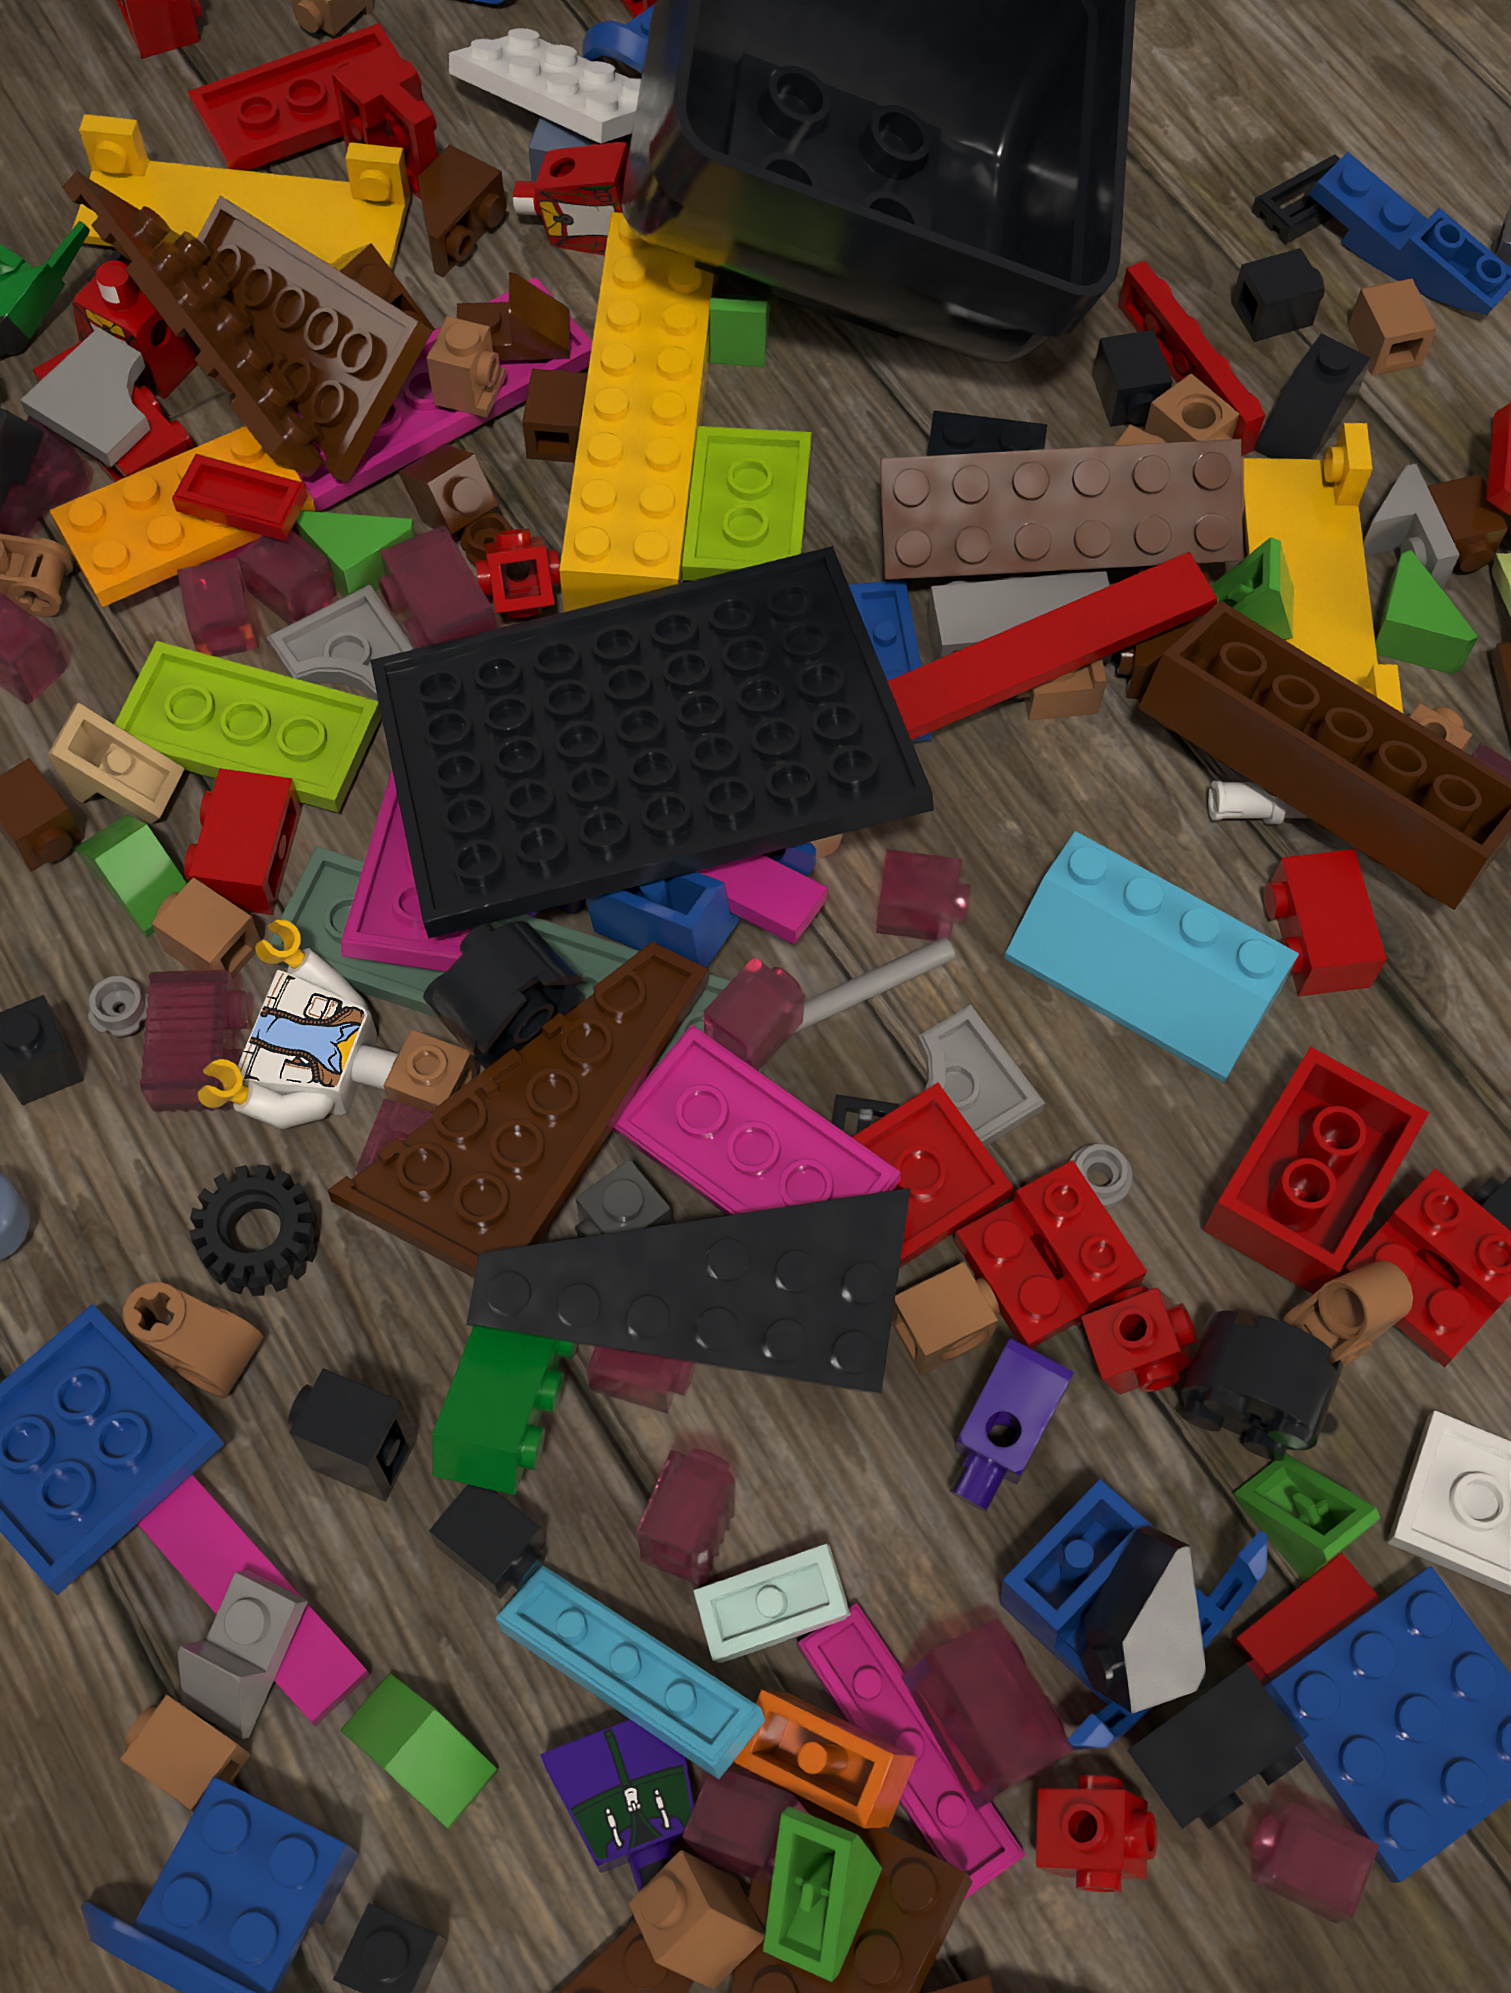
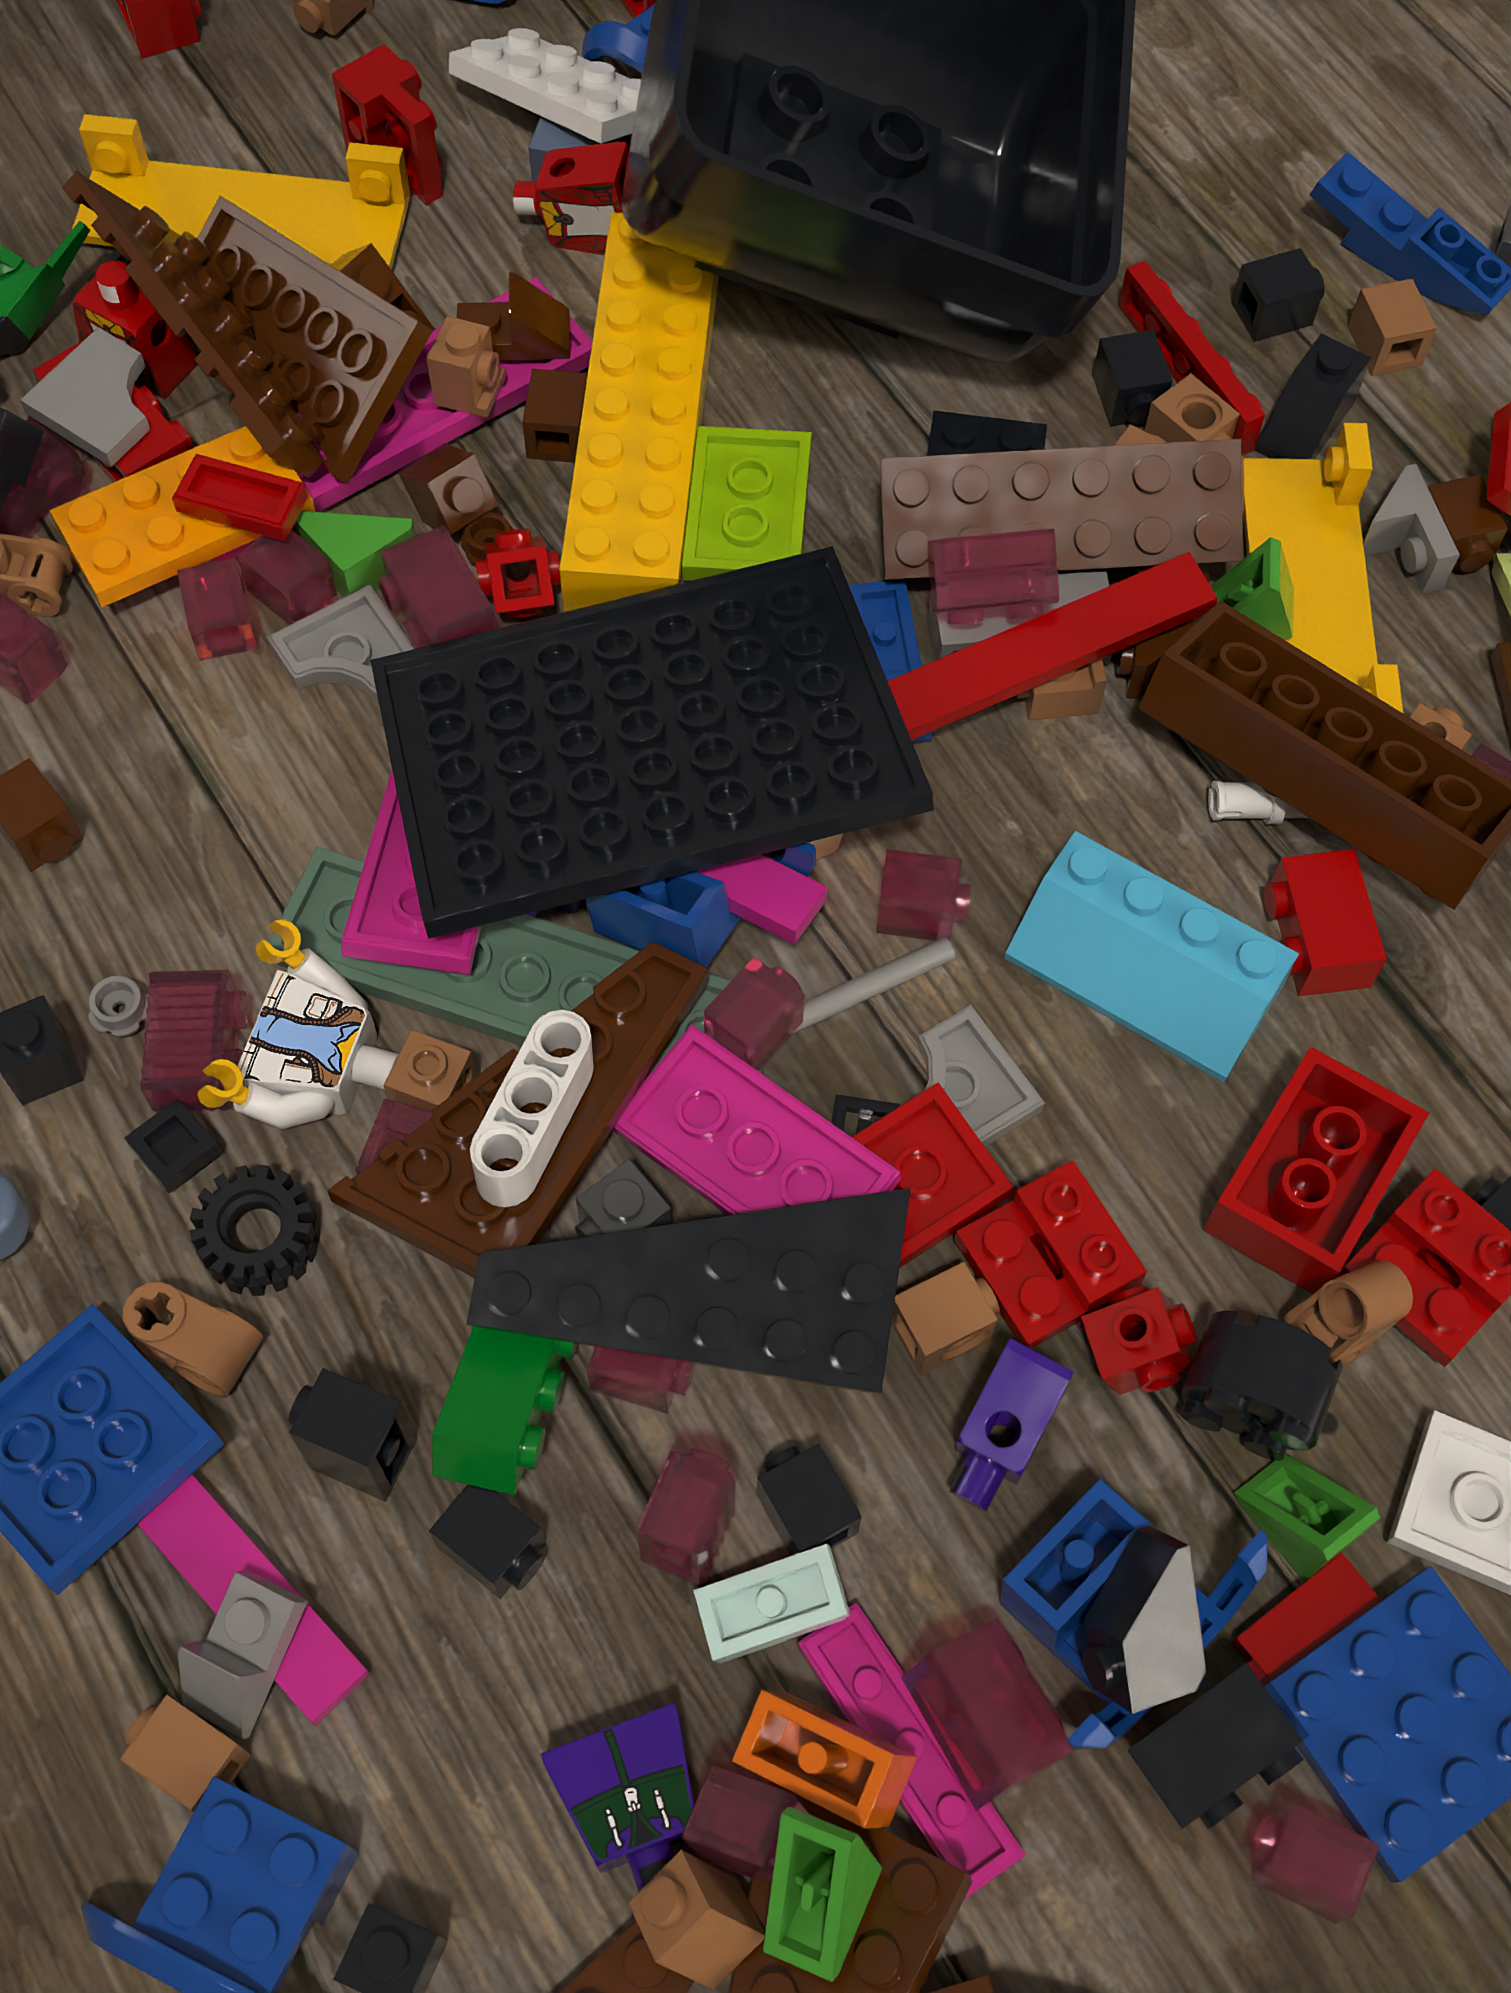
tan slope [47,703,185,824] -> none
bright green slope [74,814,187,937] -> none
lime plate [114,641,382,813] -> none
medium nougat brick [151,877,261,991] -> none
red brick [184,768,302,915] -> none
red plate [187,23,423,171] -> none
bright green slope [340,1673,498,1830] -> none
reddish brown slope [417,144,506,277] -> none
black brick [423,921,583,1069] -> none
medium azure tile [495,1565,766,1780] -> none
bright green slope [710,293,771,367] -> none
red brick [1036,1776,1157,1893] -> none
light grey plate [1069,1144,1133,1209] -> none
black tile [1251,154,1340,245] -> none
bright green slope [1375,550,1478,674] -> none
none -> black plate [124,1098,222,1194]
none -> white beam [470,1010,594,1207]
none -> black brick [756,1443,862,1556]
none -> clear pink brick [927,528,1059,624]

